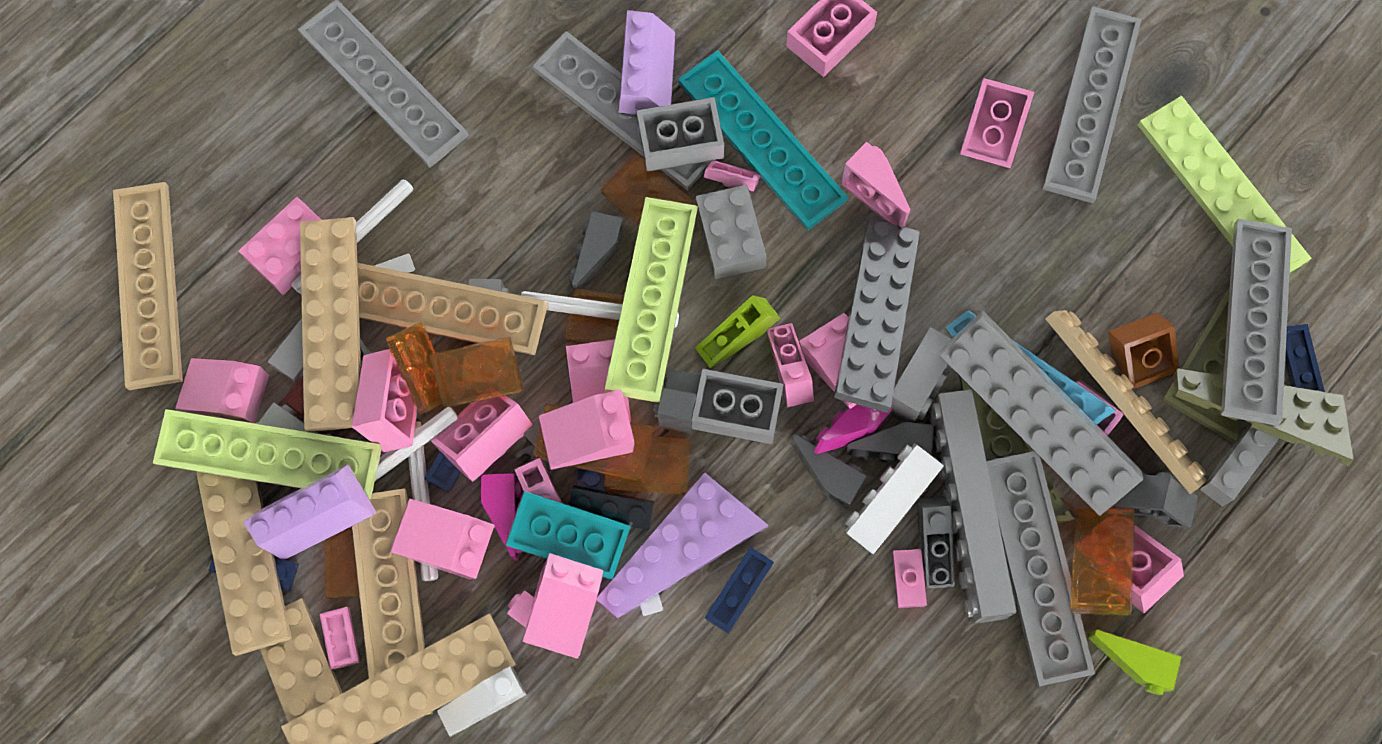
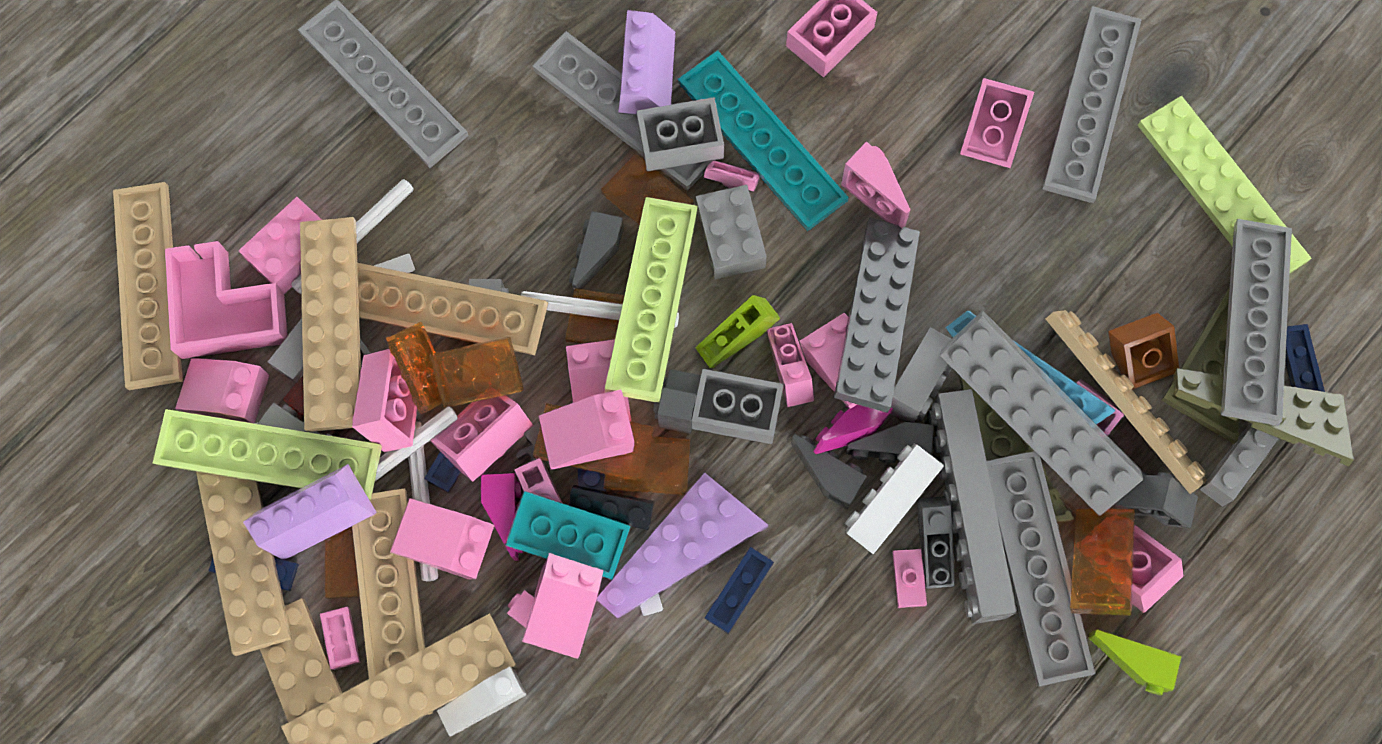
none -> bright pink piece [165,241,288,359]

